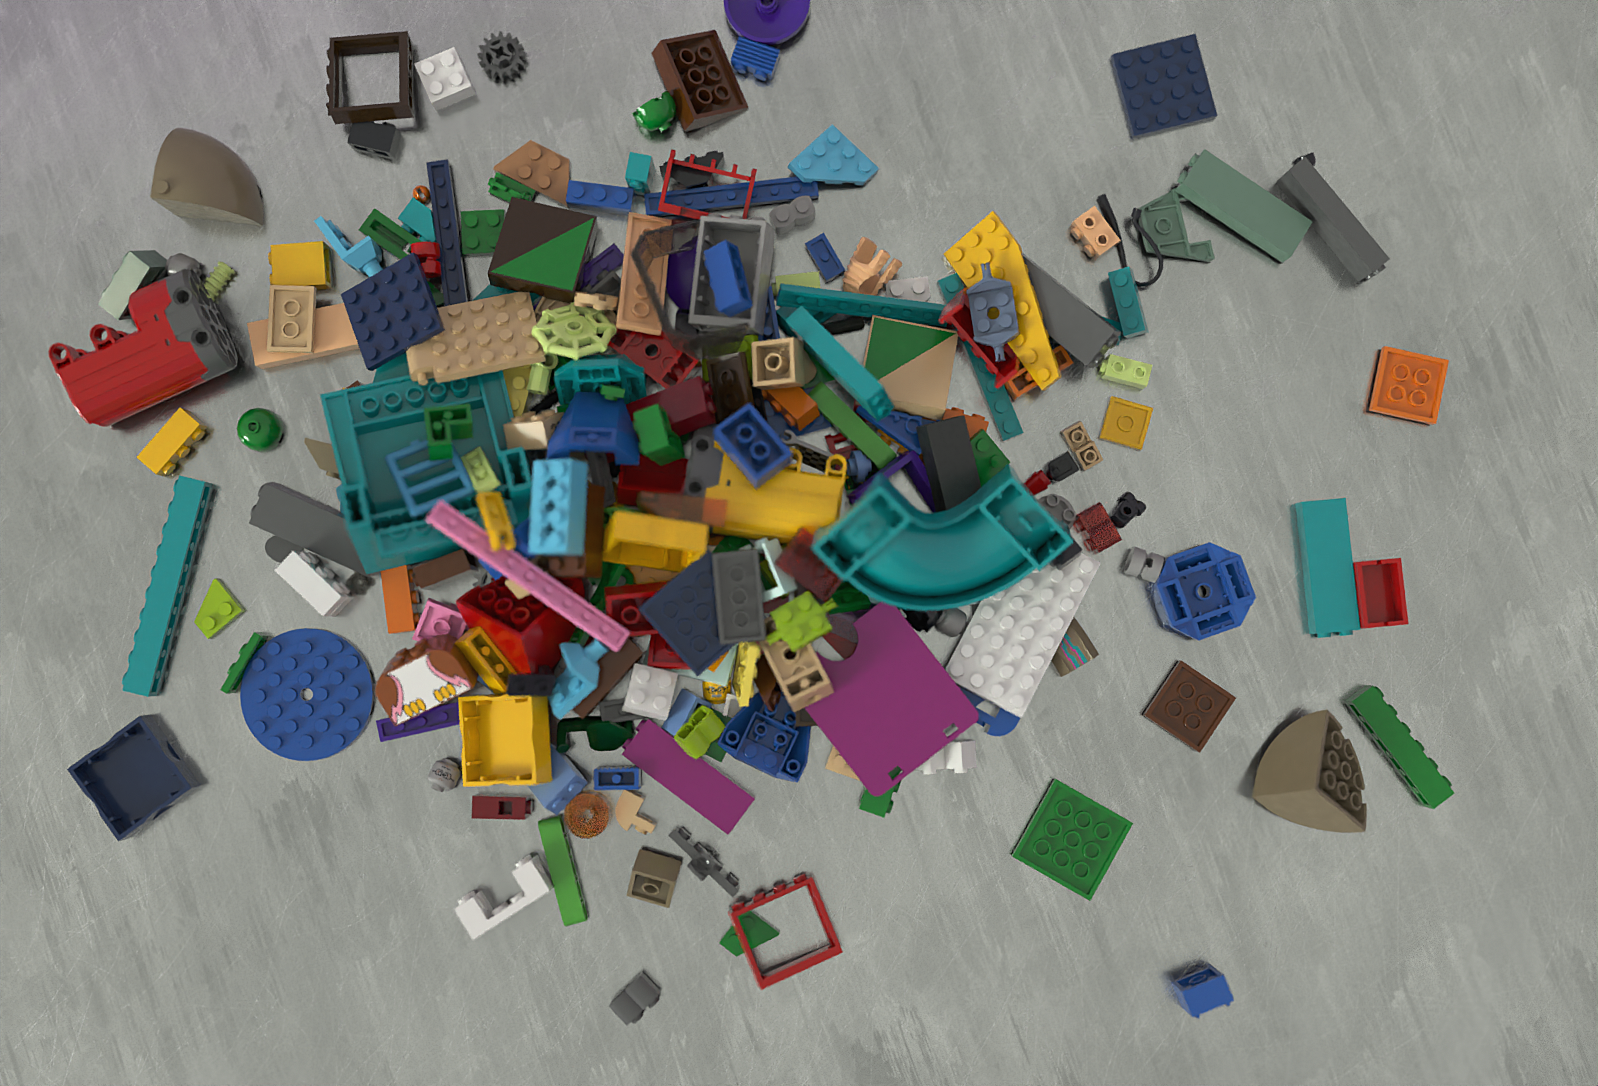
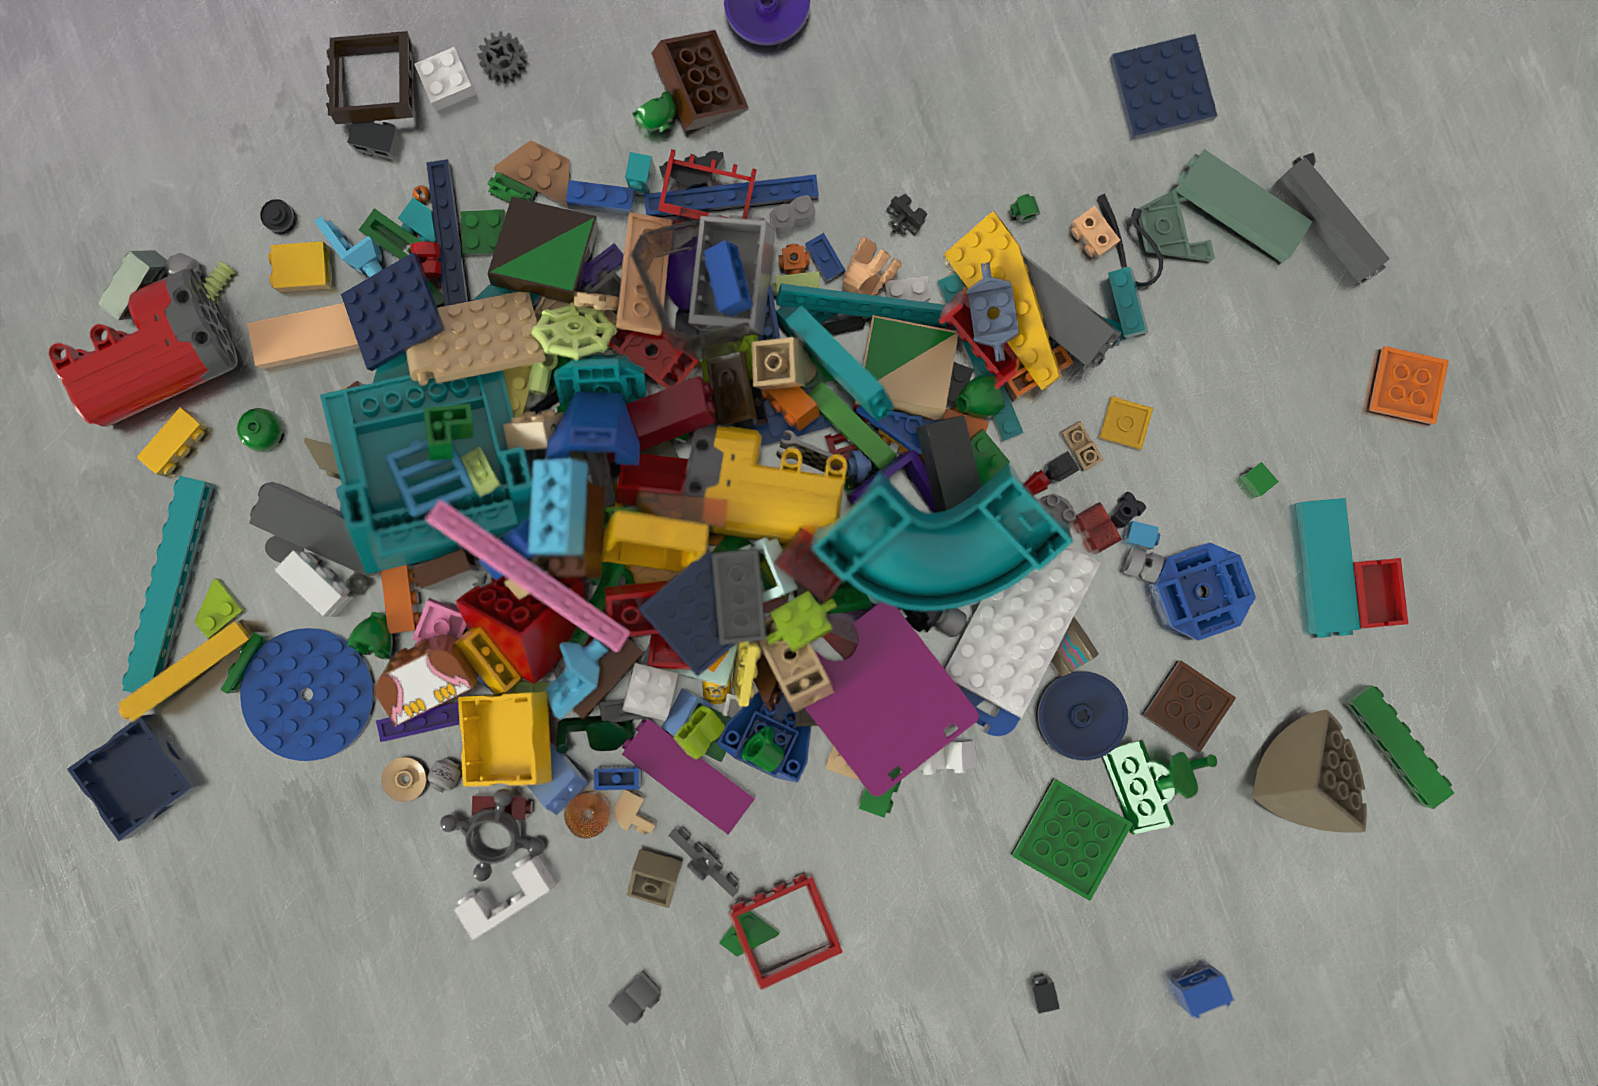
dark tan brick [150,128,263,226] -> none
tan plate [267,285,317,353] -> none
yellow hinge [476,492,515,551] -> none
black bracket [507,665,556,696] -> none
bright green beam [538,815,588,927] -> none
green plate [600,383,625,401] -> none
green brick [633,404,685,466] -> none
blue brick [713,403,793,489] -> none
blue brick [731,36,780,80] -> none
medium azure plate [788,124,879,185] -> none
black brick [1049,537,1083,571] -> none
yellowish green brick [1099,354,1152,389] -> none
none -> yellow brick [118,619,251,722]
none -> black plate [260,199,294,232]
none -> green piece [347,612,393,660]
none -> tan dish [382,757,427,802]
none -> dark grey piece [440,788,545,881]
none -> green piece [742,726,784,772]
none -> orange brick [778,244,810,275]
none -> pearl dark grey hips [886,194,928,236]
none -> black plate [946,362,974,408]
none -> green piece [956,375,1005,418]
none -> green plate [1010,194,1040,223]
none -> black brick [1029,976,1060,1014]
none -> dark blue dish [1038,671,1128,761]
none -> plate [1103,739,1217,835]
none -> dark azure brick [1124,521,1160,550]
none -> green panel [1240,462,1279,497]

